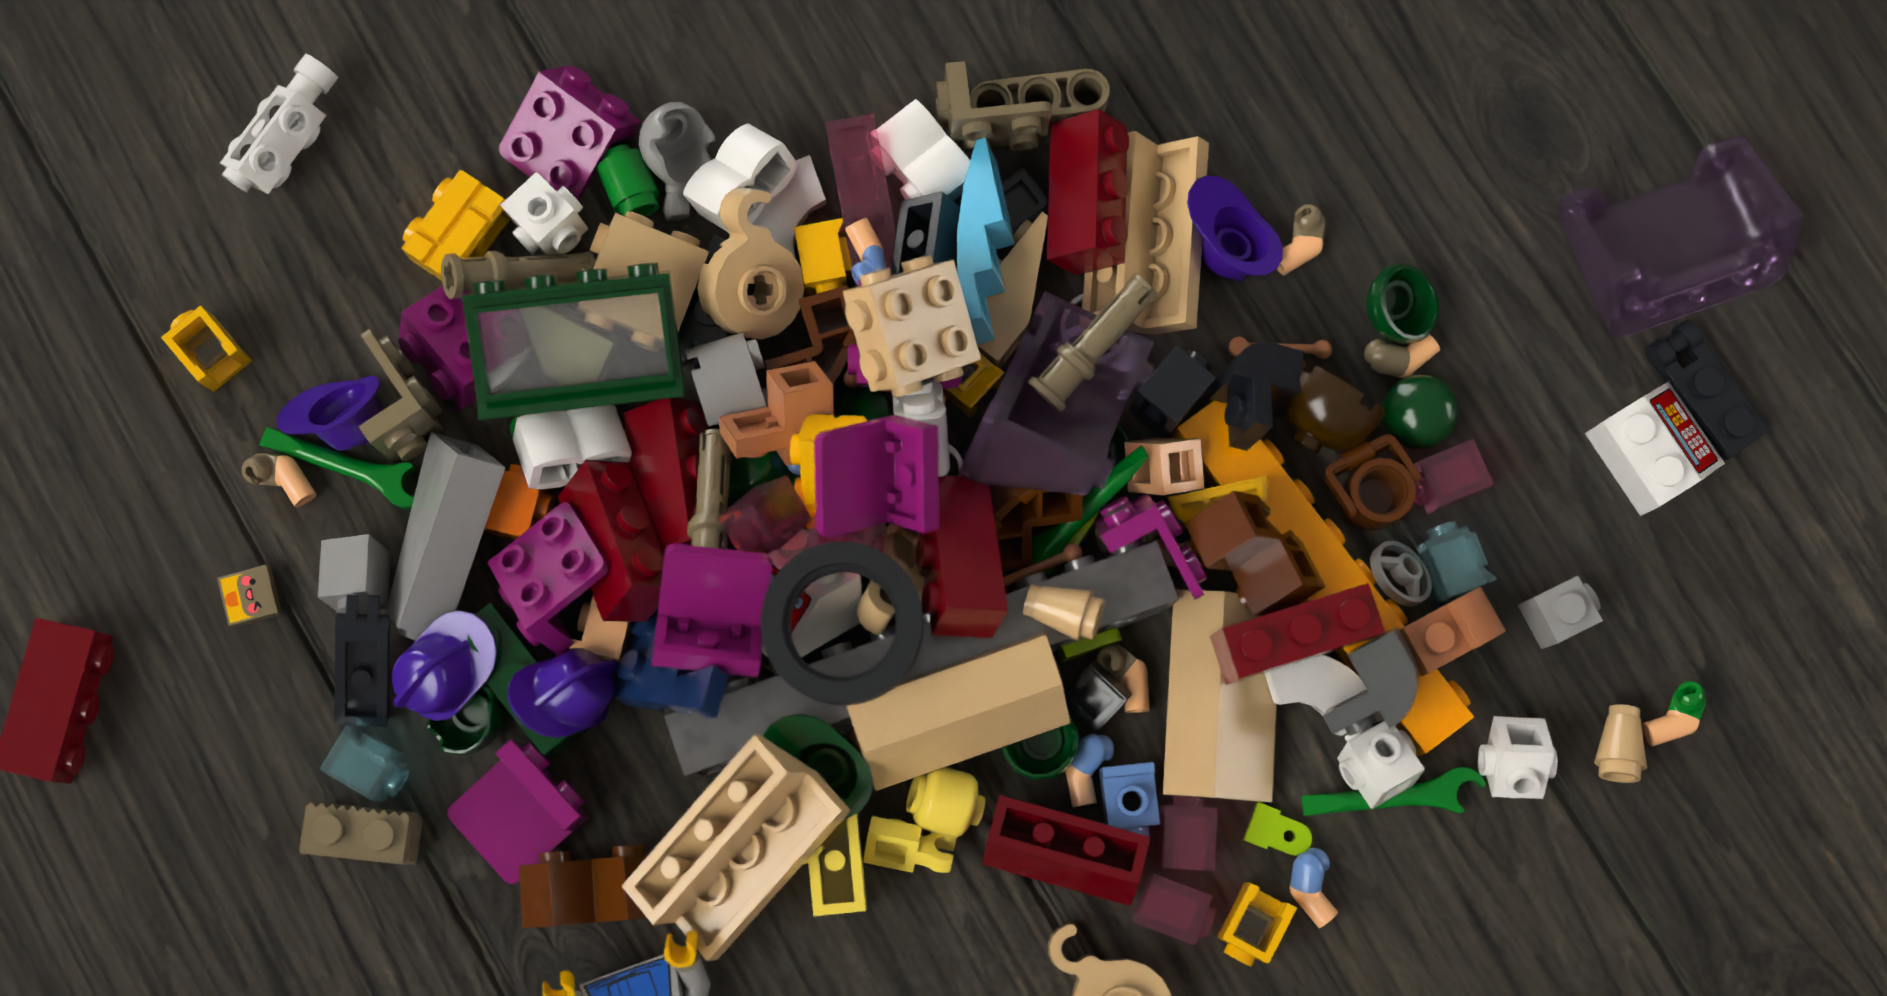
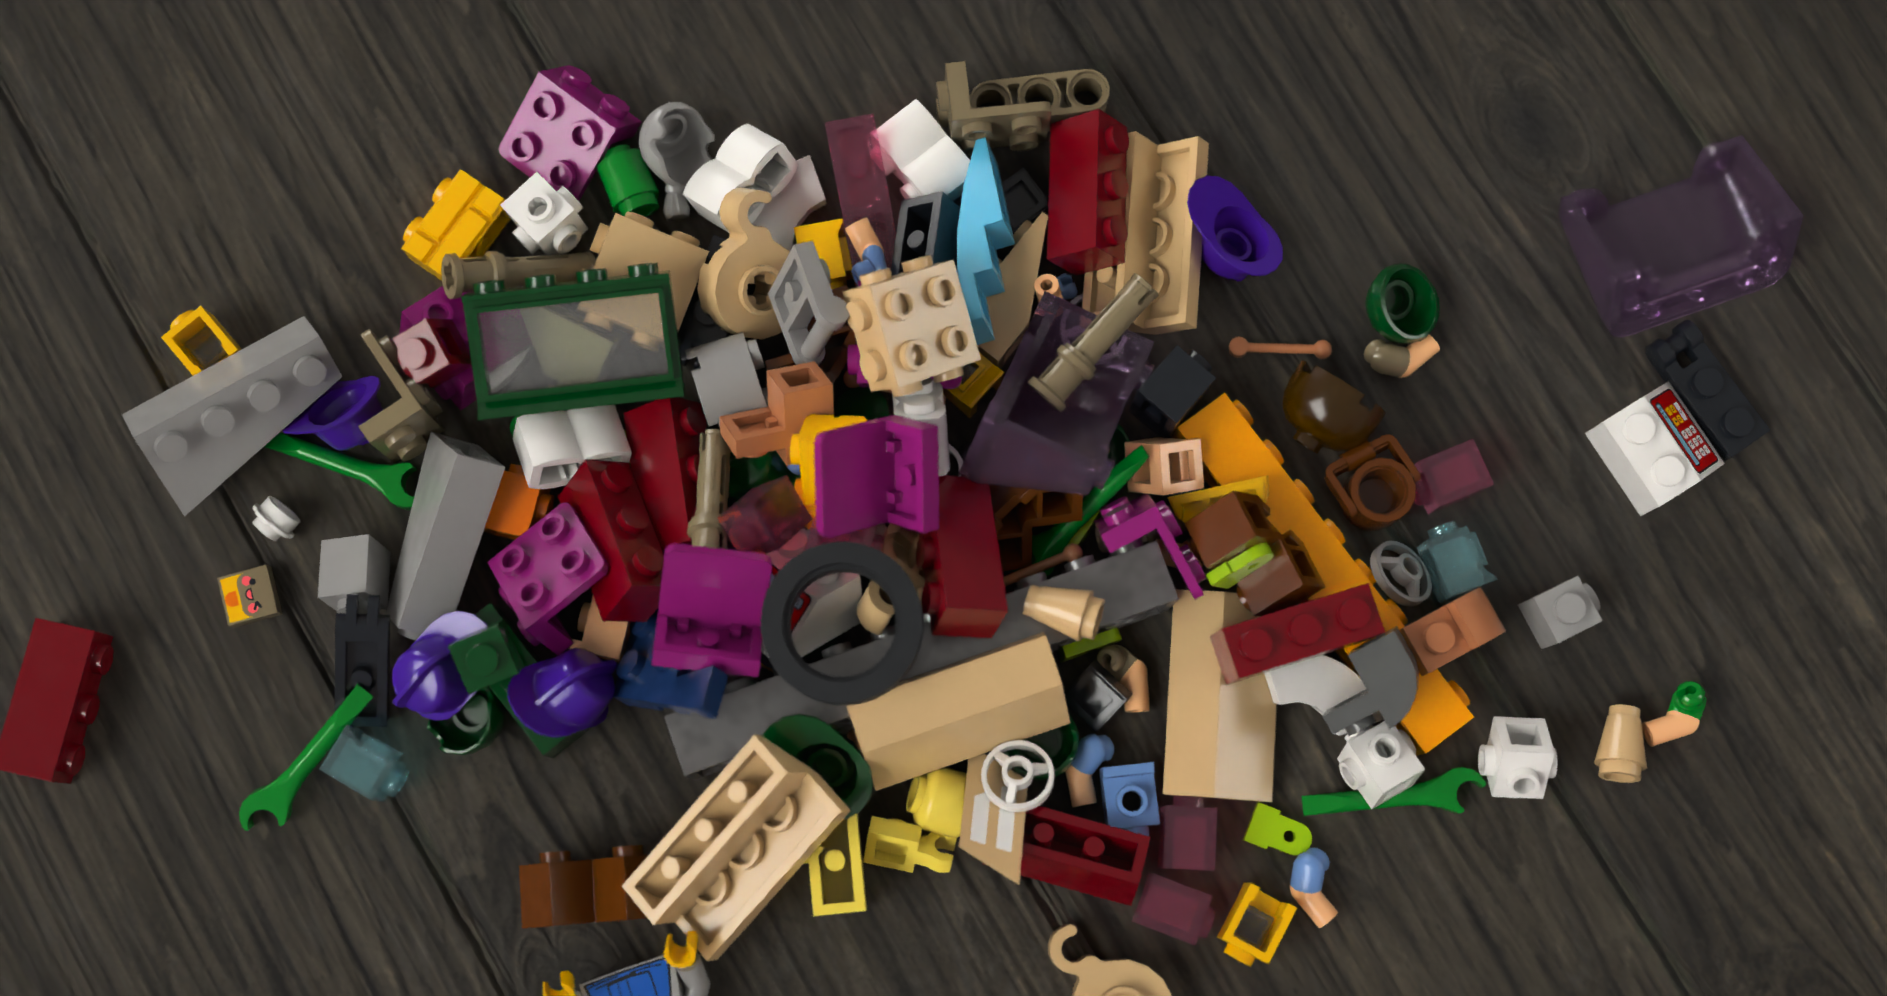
white brick [220,54,338,194] -> none
arm [241,453,317,507] -> none
dark tan brick [299,802,423,865] -> none
magenta bracket [447,739,589,884] -> none
black brick [1210,342,1304,451] -> none
arm [1277,204,1326,276] -> none
dark green hair [1382,375,1459,449] -> none
none -> light grey wedge [122,316,342,517]
none -> green piece [239,684,374,831]
none -> white plate [252,496,301,541]
none -> dark red brick [392,318,472,388]
none -> dark green brick [448,619,525,694]
none -> light grey plate [768,241,849,366]
none -> tan sticker [959,754,1028,885]
none -> white piece [981,740,1054,812]
none -> arm [1034,273,1078,315]
none -> lime piece [1206,543,1274,589]

